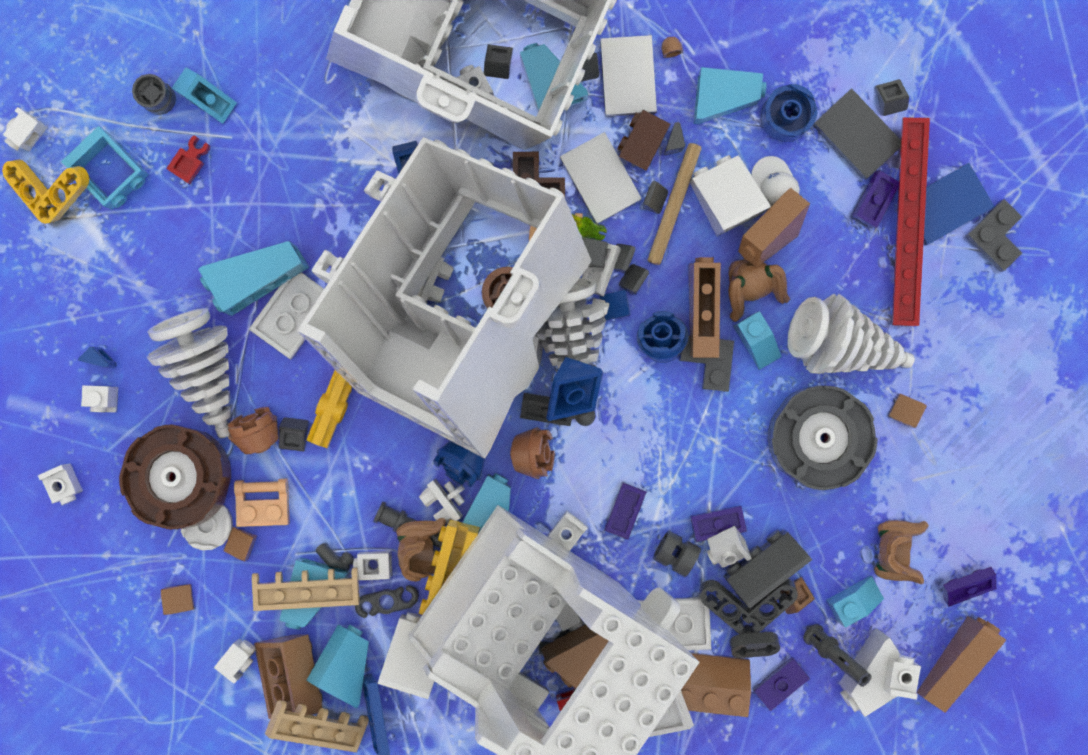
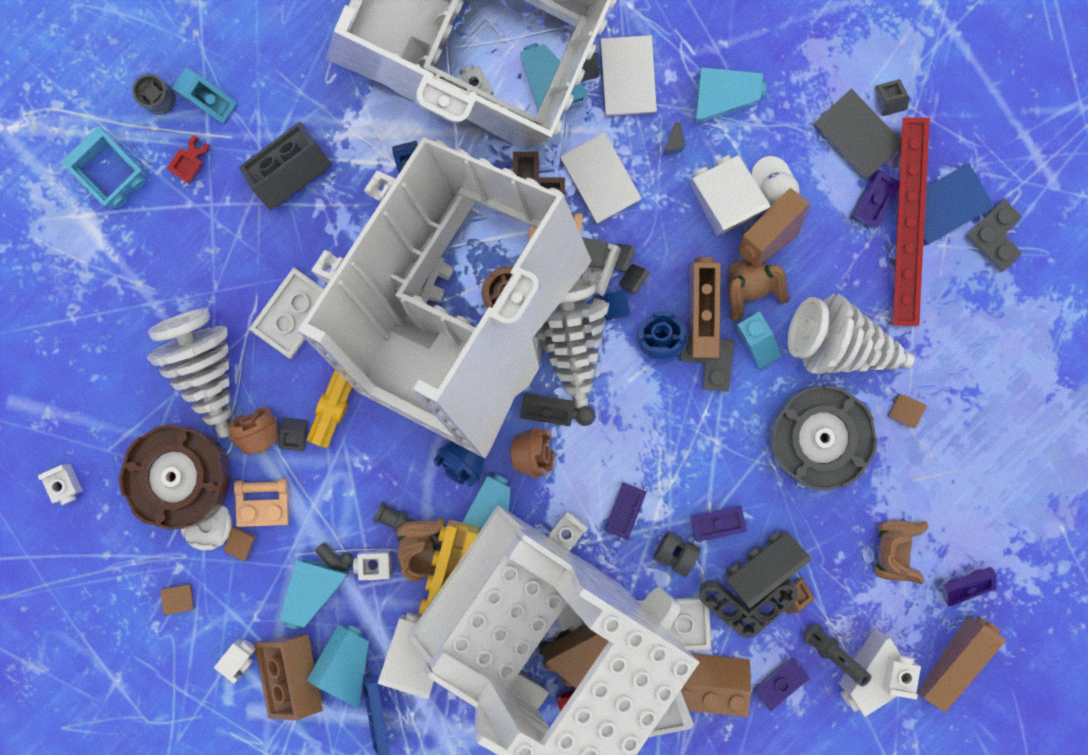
yellow beam [2,159,90,224] -> none
white brick [3,107,48,152] -> none
blue slope [78,346,117,368] -> none
white brick [81,385,118,412] -> none
medium azure slope [198,241,309,316] -> none
tan hinge [252,568,360,611] -> none
tan hinge [265,700,369,753] -> none
dark grey piece [355,585,418,618] -> none
white hips [419,479,465,524] -> none
dark grey slope [484,44,513,79] -> none
blue slope [546,357,603,421] -> none
clear neon green axle [572,214,607,241] -> none
reddish brown brick [617,110,671,171] -> none
dark grey slope [642,181,668,214] -> none
tan axle [648,143,701,265] -> none
medium nougat hinge [661,37,683,58] -> none
white brick [707,526,752,568] -> none
dark grey beam [729,632,780,658] -> none
blue brick [761,84,818,142] -> none
medium azure slope [826,576,884,628] -> none
none -> dark grey slope [239,121,332,211]

